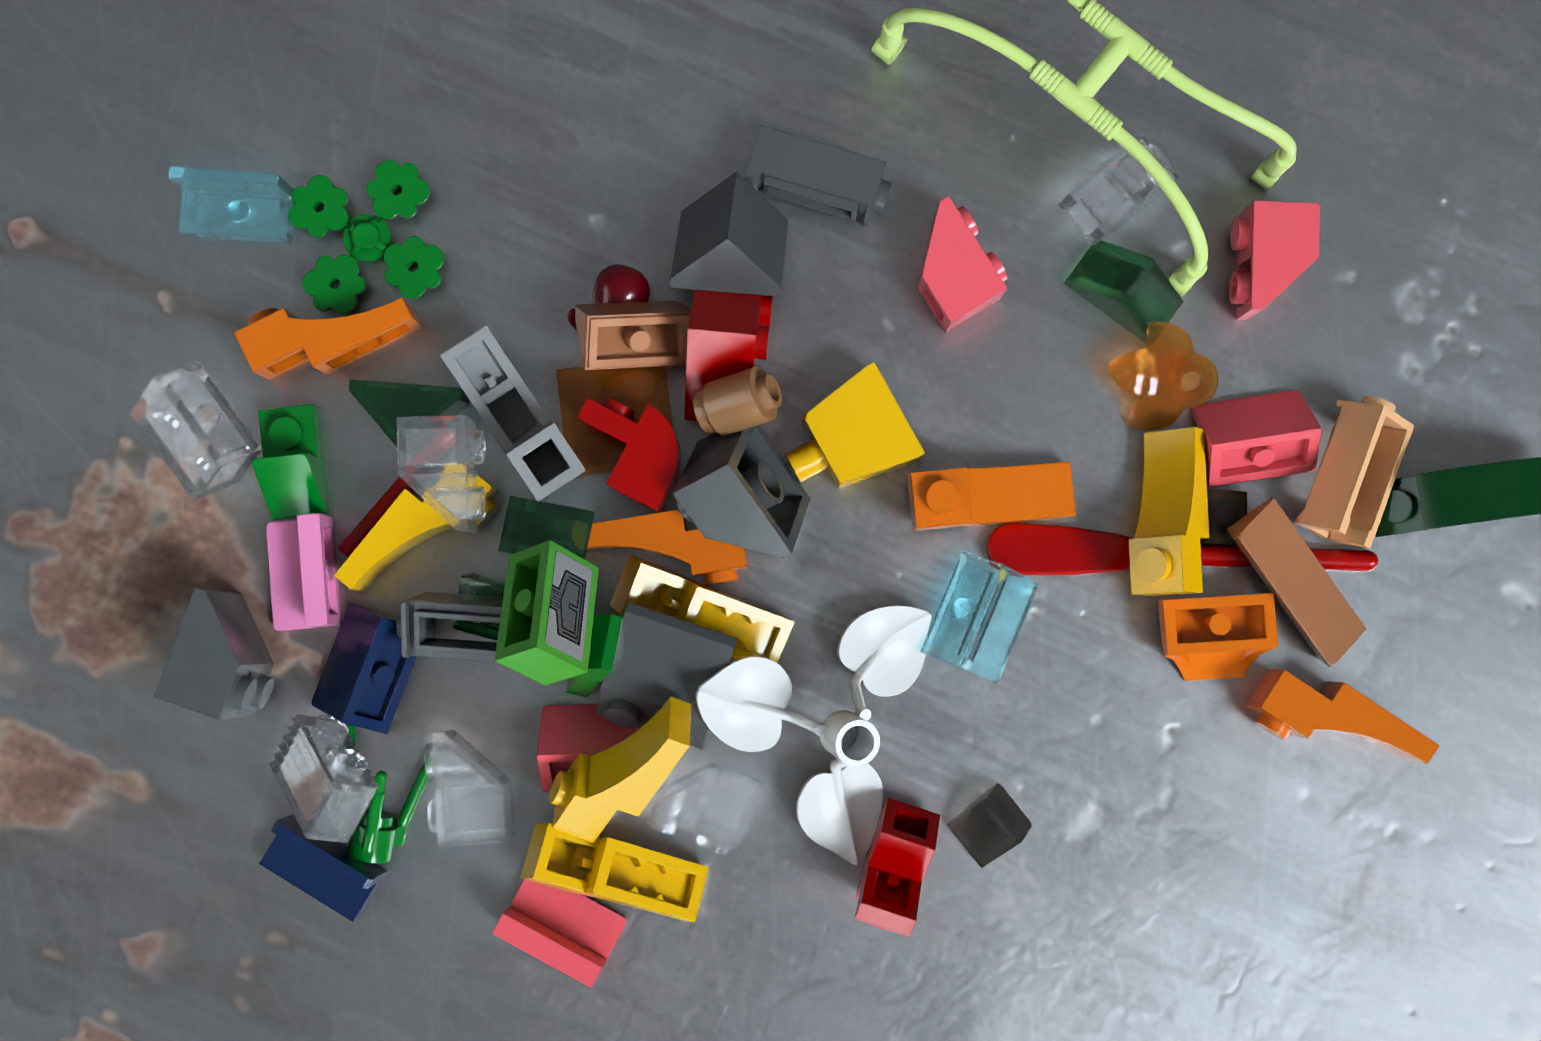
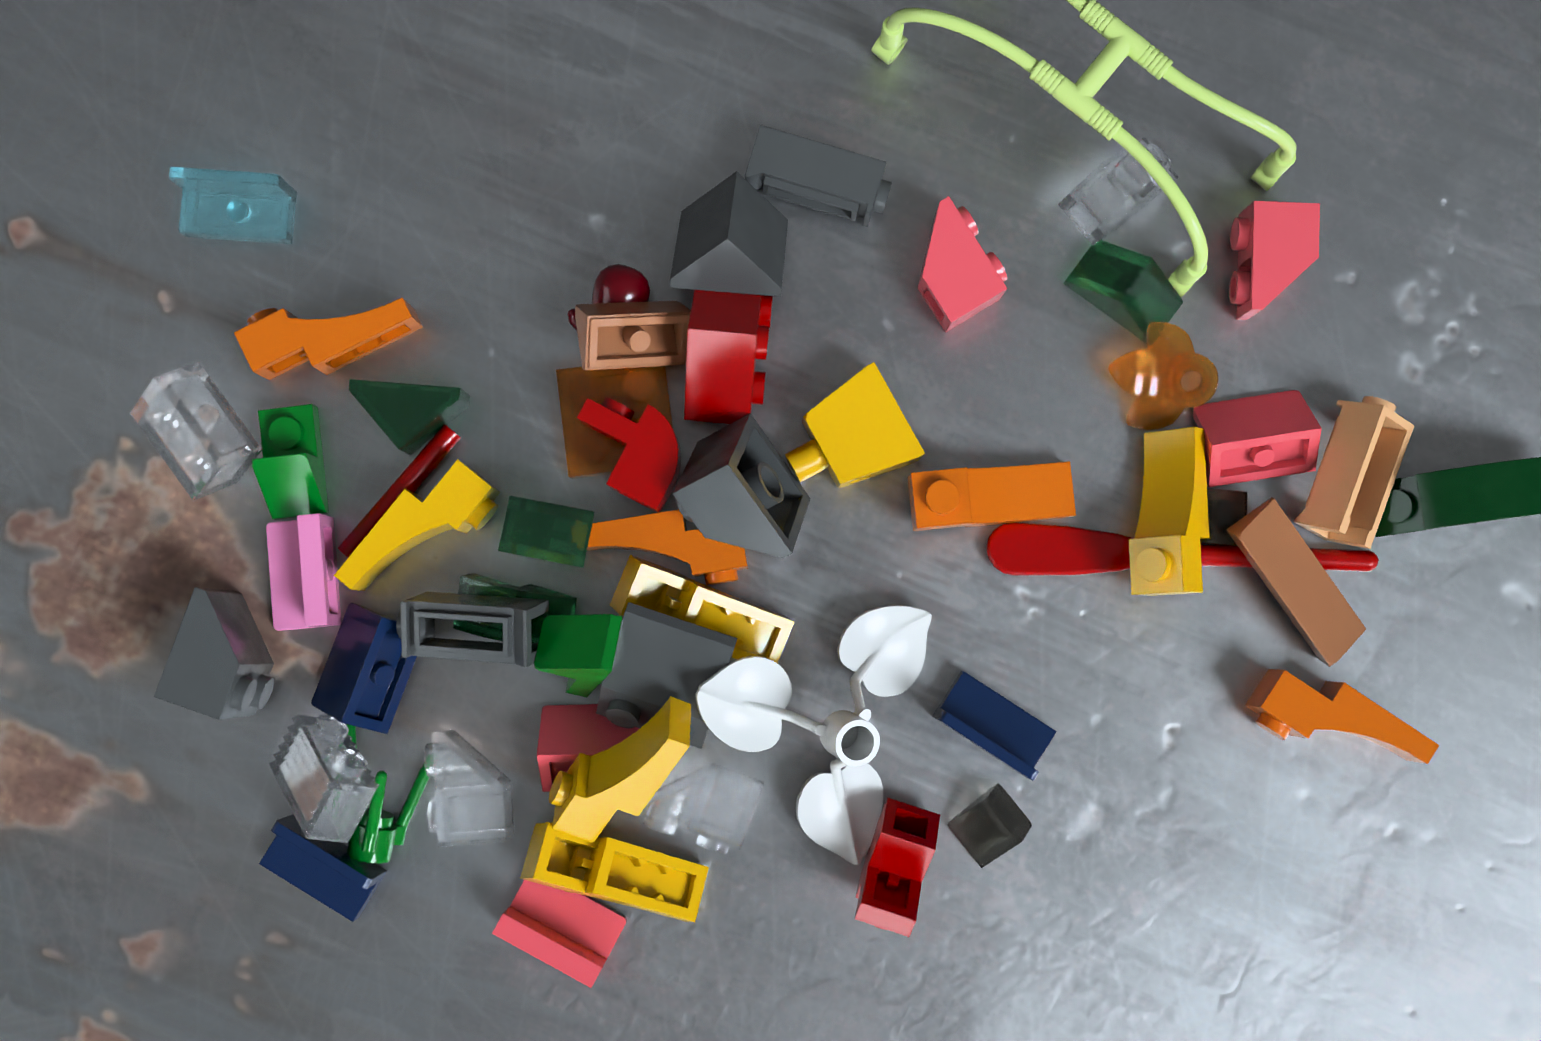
green plant [288,160,444,314] -> none
clear slope [397,415,486,534] -> none
light grey arch [440,325,586,502] -> none
bright green brick [495,540,599,686] -> none
medium nougat brick [693,366,782,436] -> none
clear light blue panel [920,551,1038,684] -> none
orange slope [1158,593,1278,681] -> none
none -> dark blue panel [932,671,1057,781]

